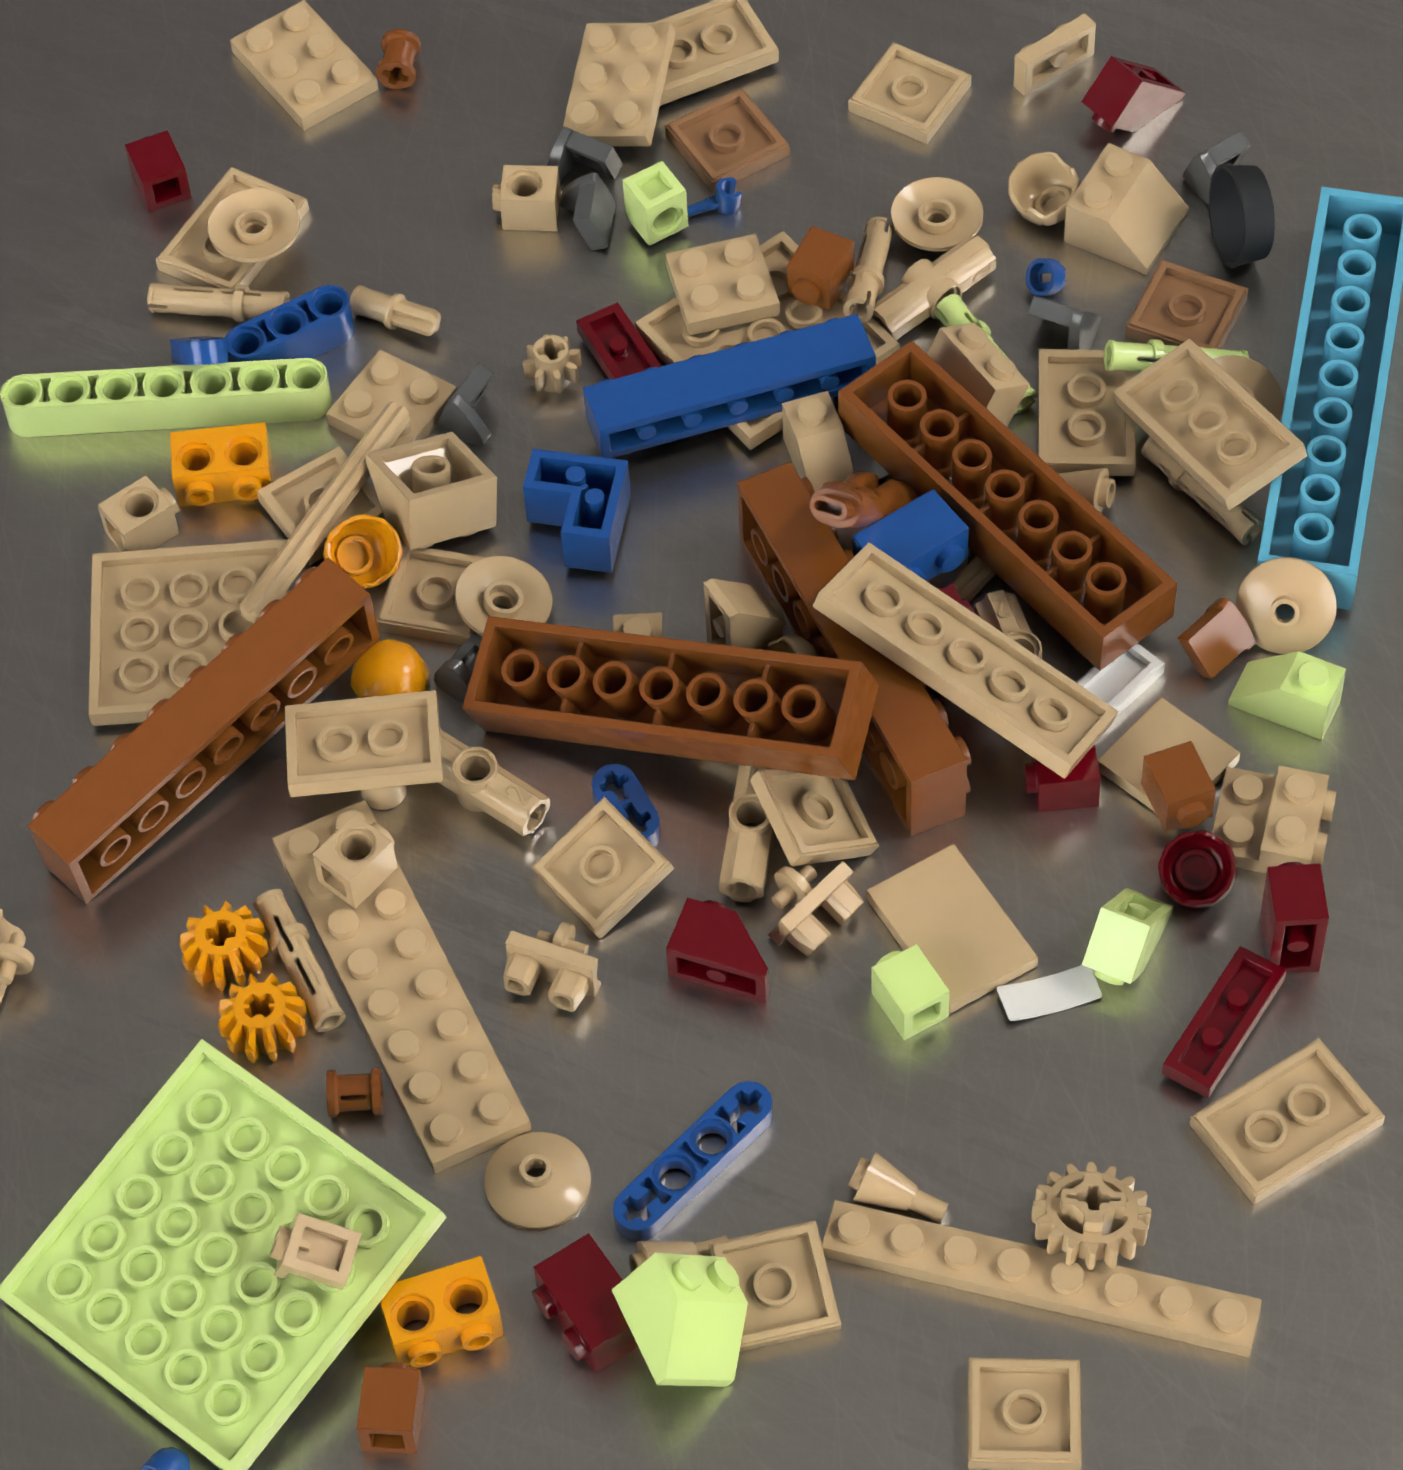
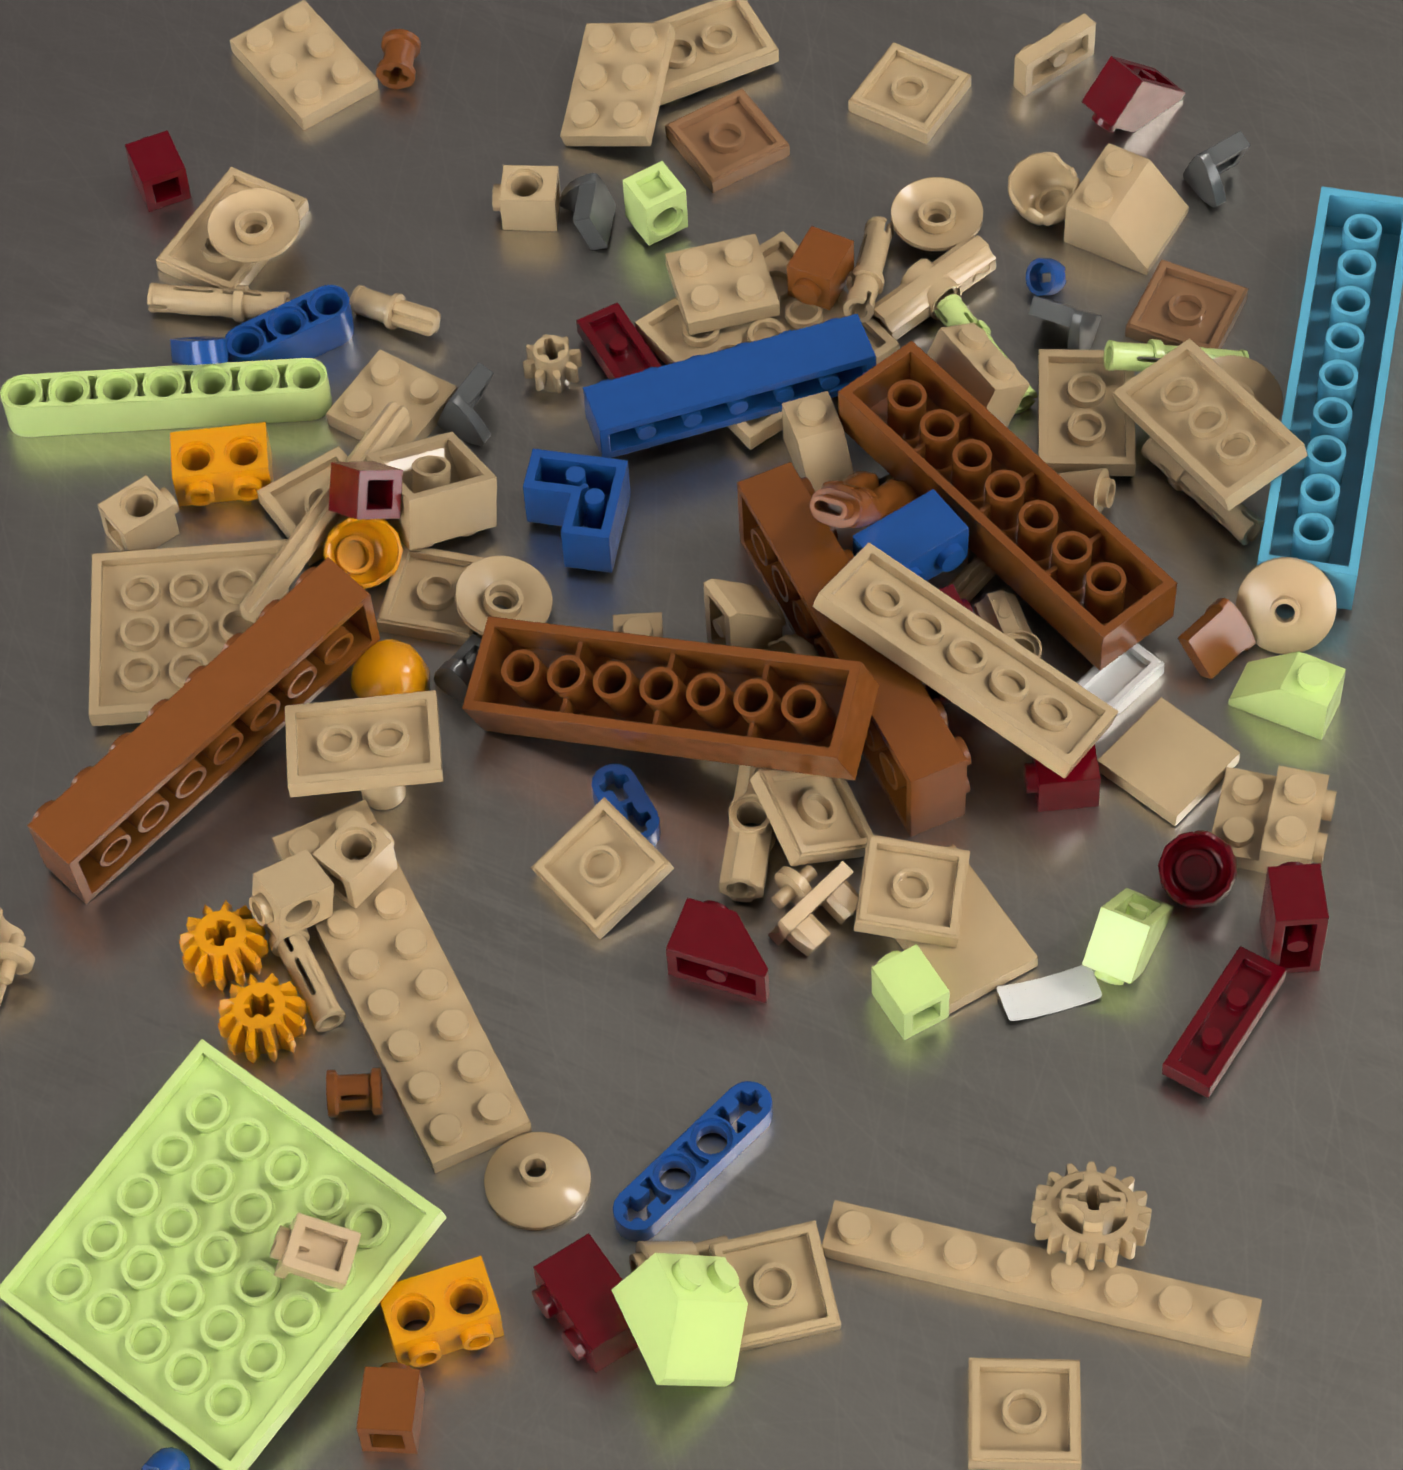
tan piece [439,729,550,836] -> none
tan hips [503,922,601,1012] -> none
dark grey tile [547,126,623,180] -> none
blue hand [687,177,742,218] -> none
tan cone [848,1152,949,1223] -> none
dark orange brick [1141,741,1216,832] -> none
tan tile [1189,1038,1385,1205] -> none
black tyre [1209,165,1275,268] -> none
none -> tan brick [249,849,334,941]
none -> dark red brick [329,461,403,520]
none -> tan tile [853,834,970,948]

